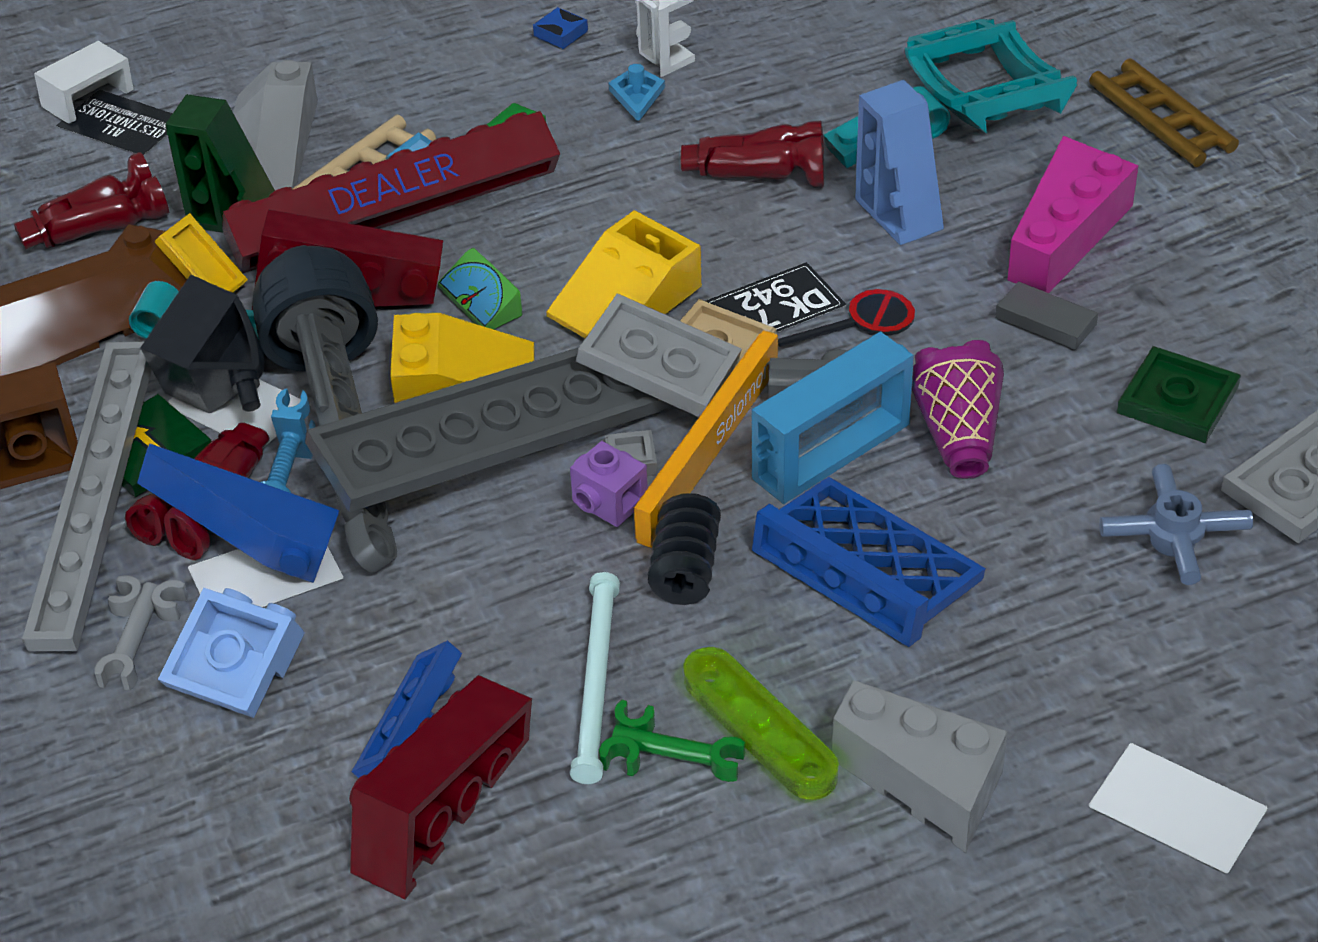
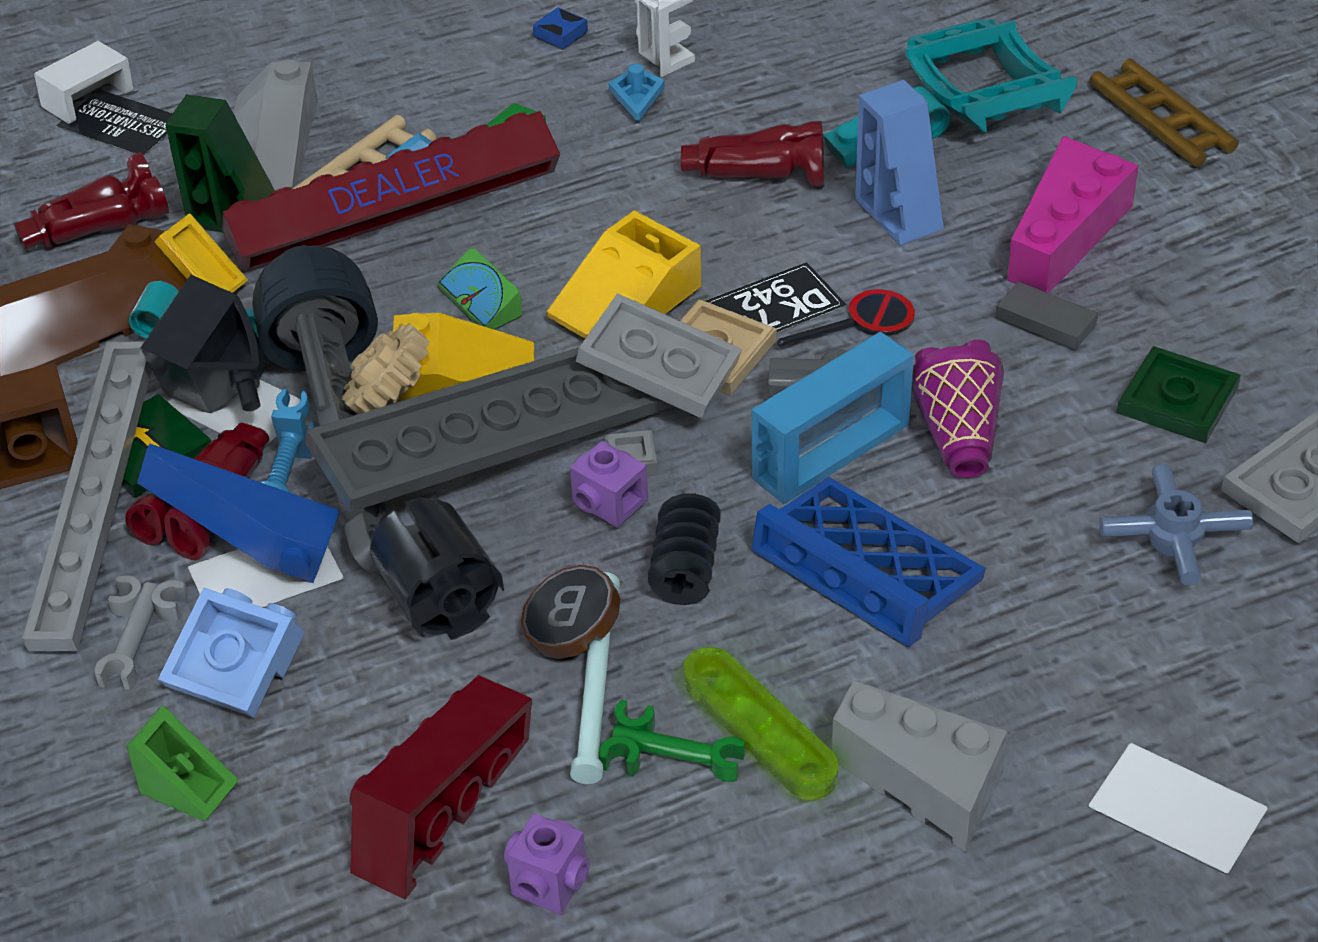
dark red wedge [252,209,443,310] -> none
blue plate [351,640,462,778] -> none
light orange tile [634,330,778,548] -> none
none -> bright green slope [126,705,239,821]
none -> tan gear [342,323,430,414]
none -> black cylinder [370,497,504,640]
none -> medium lavender brick [504,813,590,915]
none -> tile [521,565,621,659]

